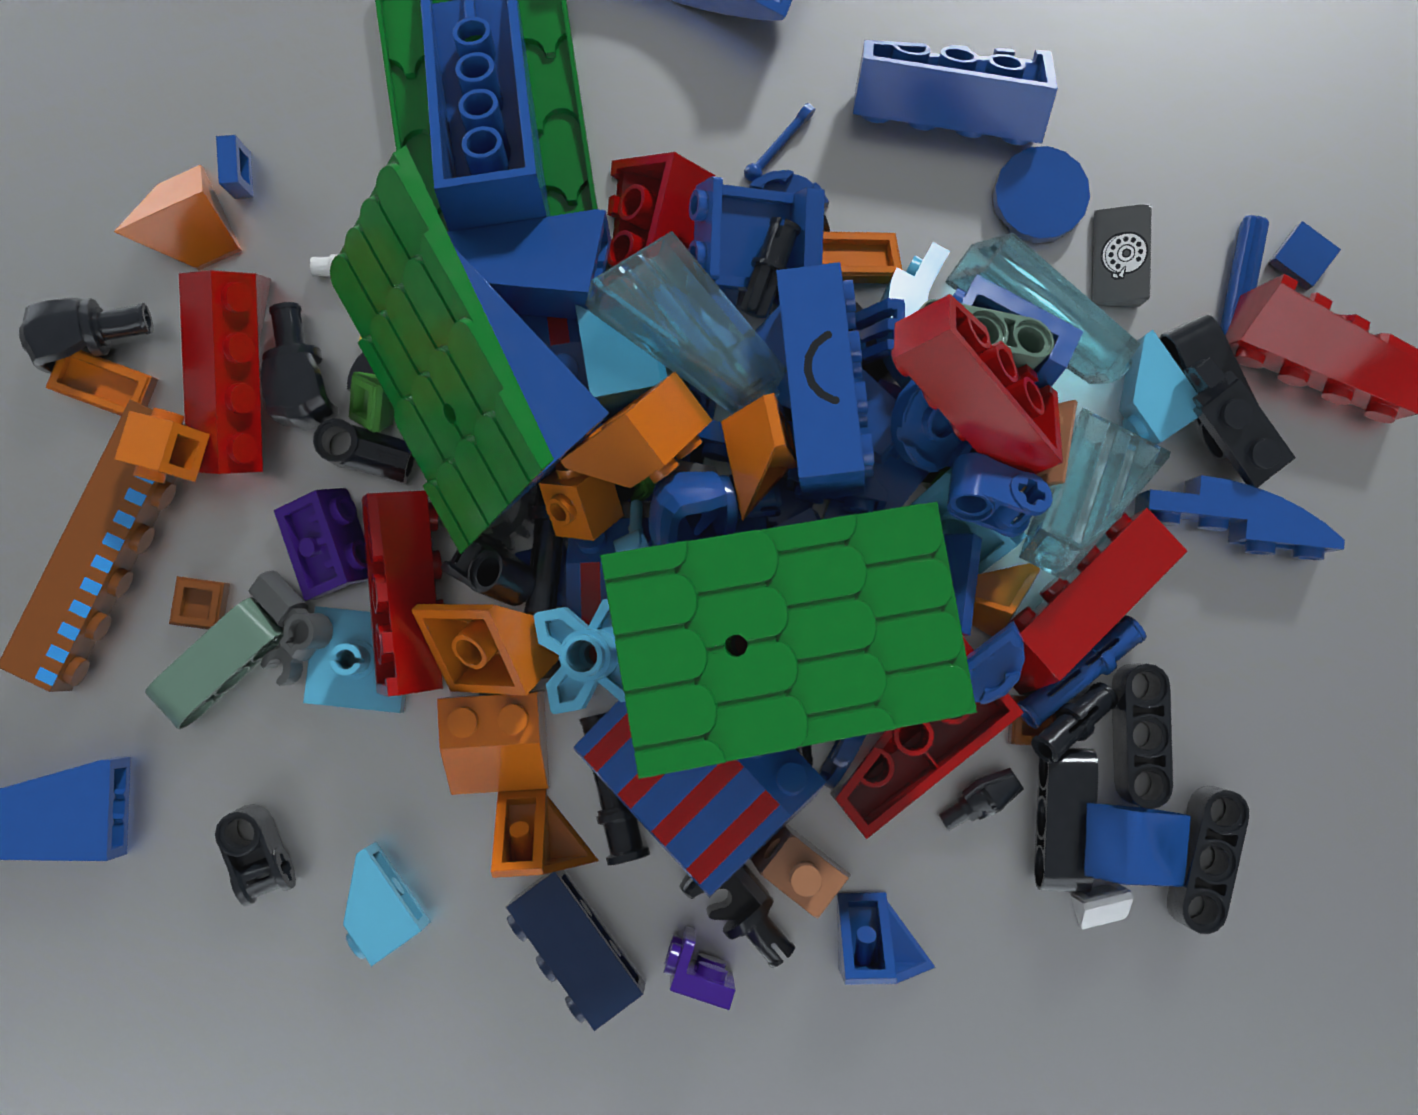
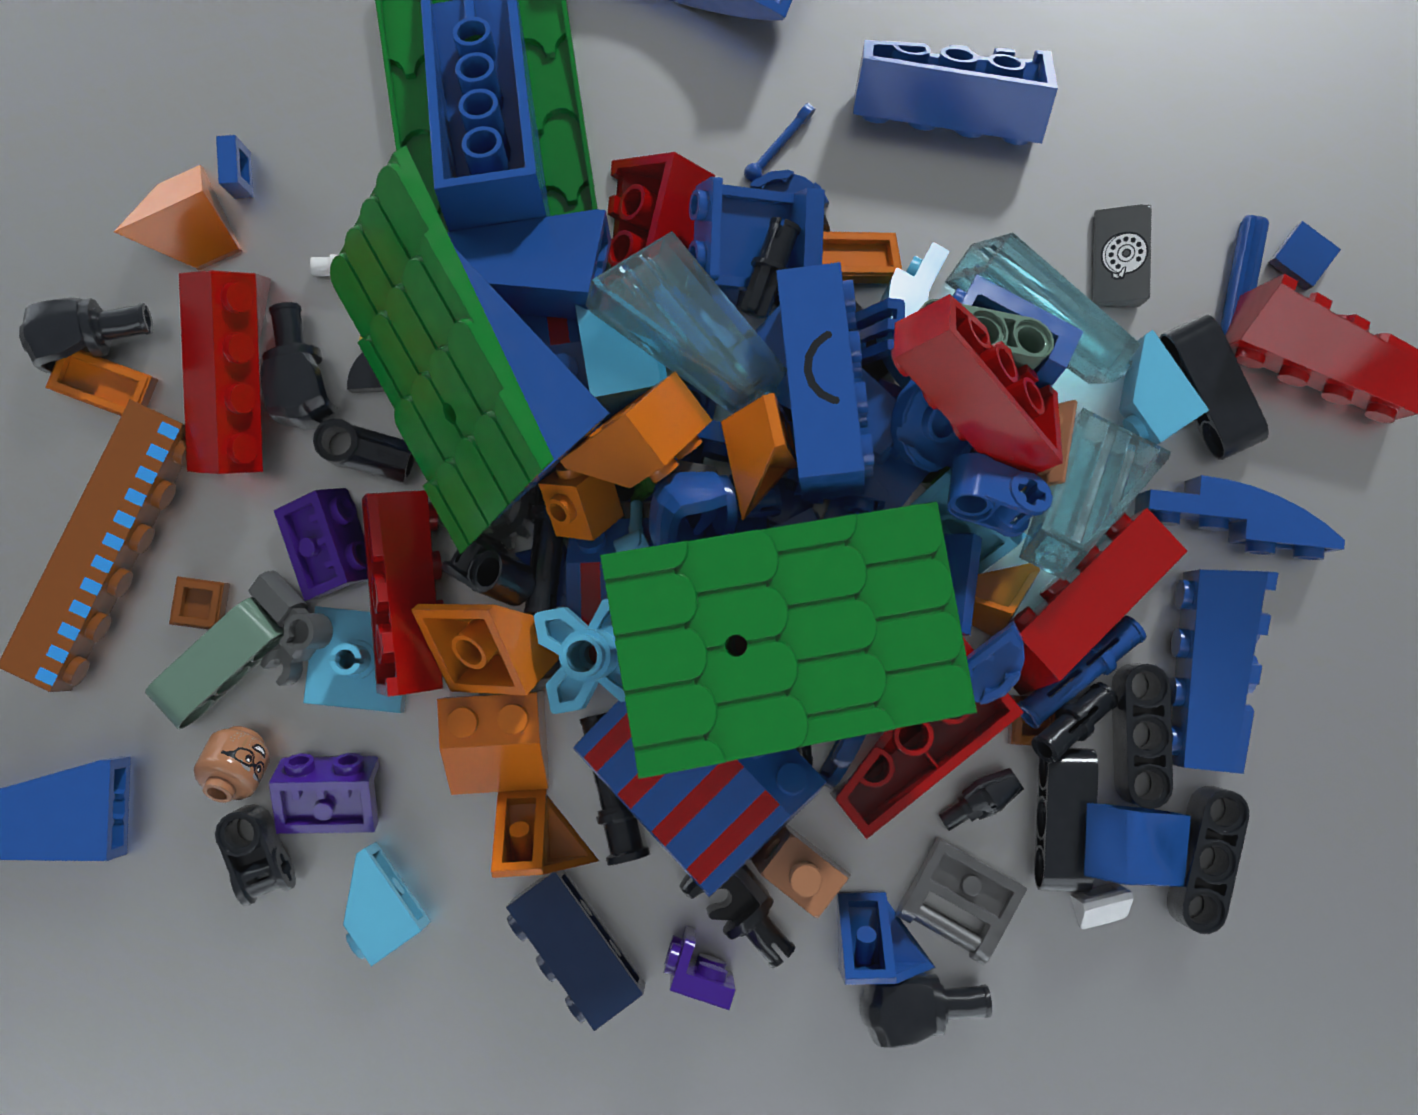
orange brick [115,407,210,484] -> none
bright green slope [348,372,395,432] -> none
blue tile [992,146,1090,243] -> none
black hinge [1184,357,1296,488] -> none
none -> nougat head [193,726,270,803]
none -> dark purple bracket [269,753,379,834]
none -> black piece [859,972,992,1048]
none -> flat silver plate [896,837,1027,965]
none -> blue wedge [1169,569,1279,774]

